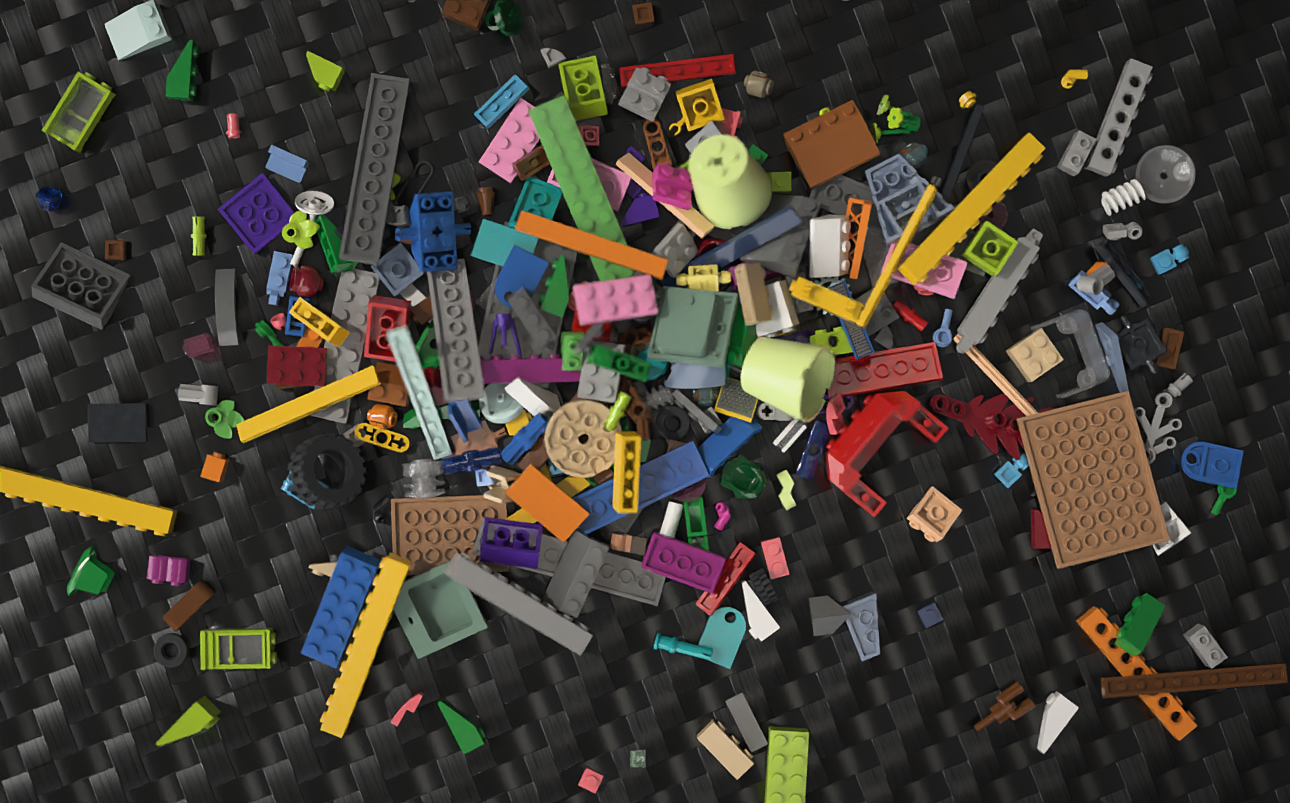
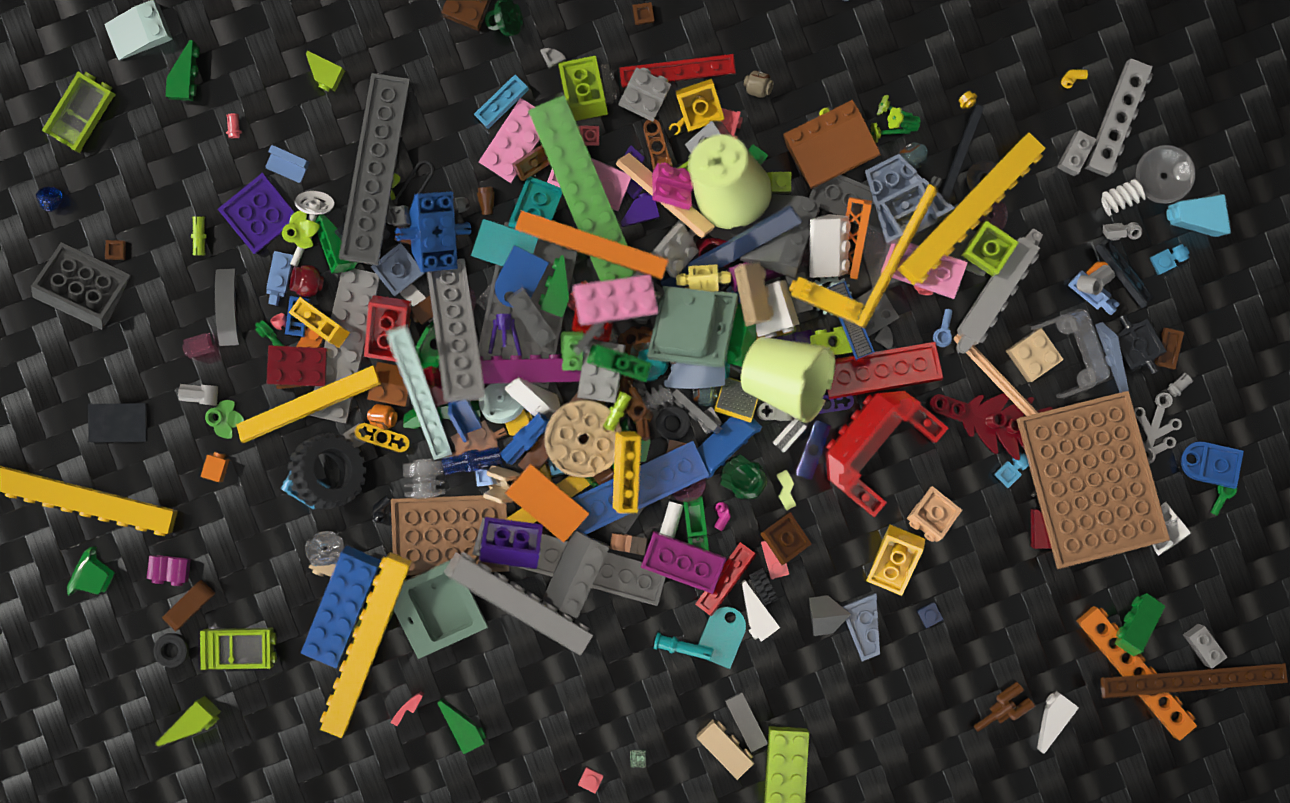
coral slope [826,392,845,434] -> none
red pin [893,299,929,332] -> none
none -> clear plate [305,531,345,566]
none -> reddish brown plate [760,512,811,565]
none -> yellow slope [866,525,925,596]
none -> medium azure slope [1166,195,1230,237]

